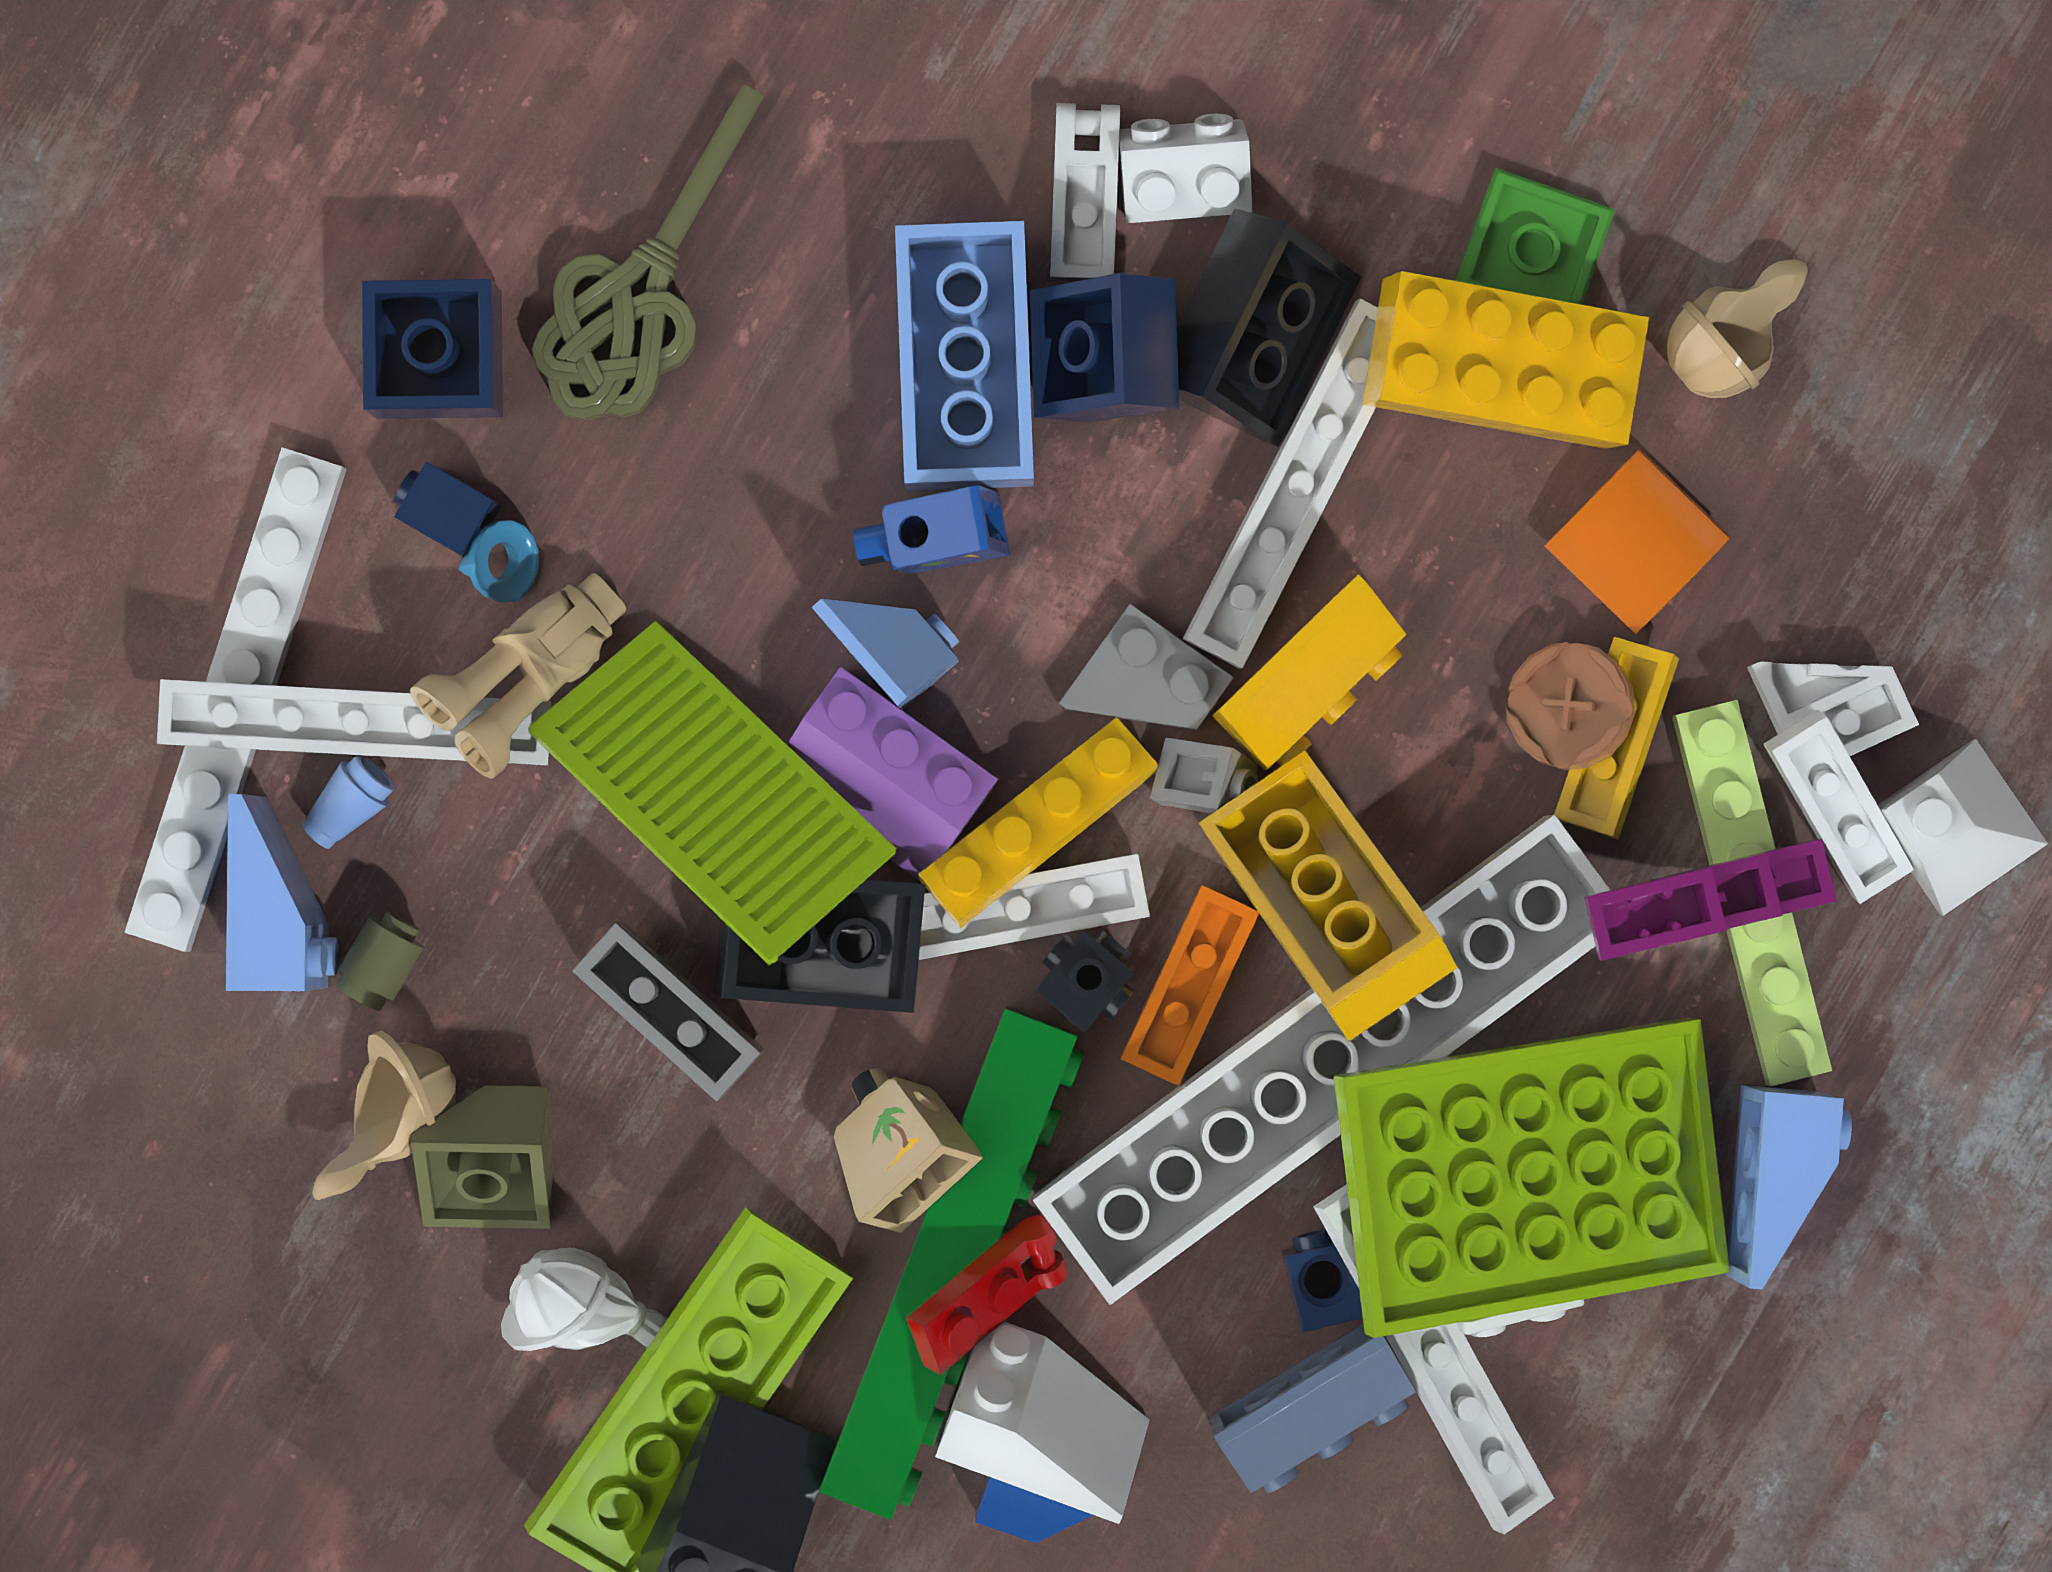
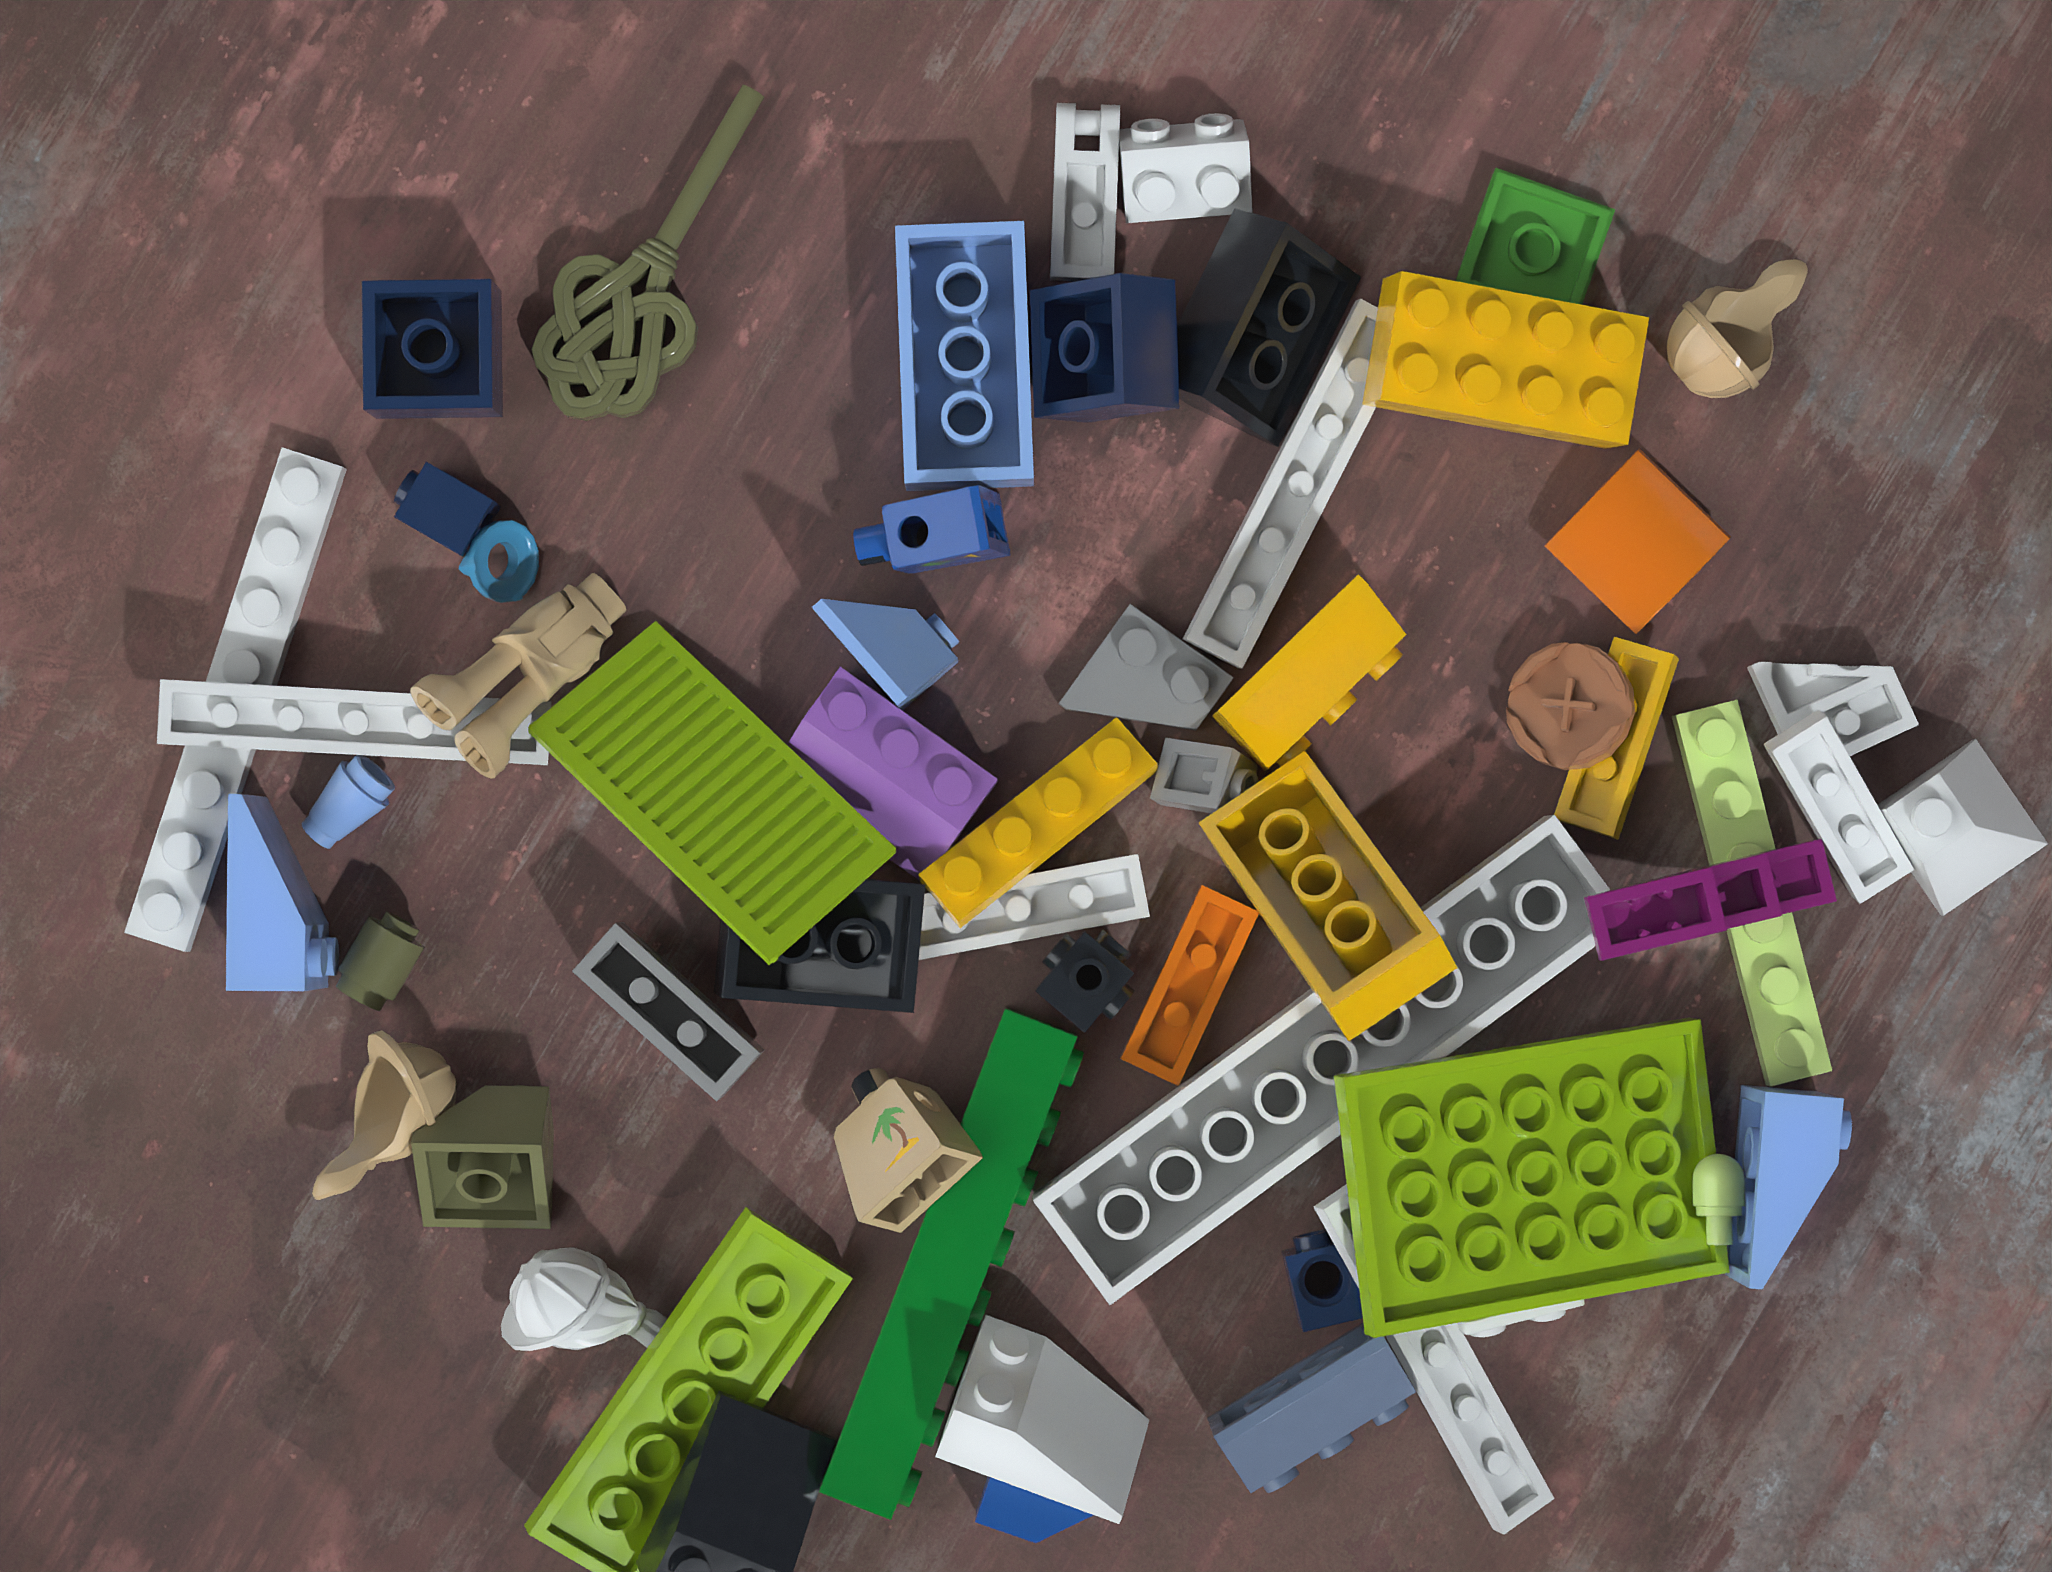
red plate [907,1215,1068,1375] -> none
none -> yellowish green cylinder [1693,1154,1745,1245]

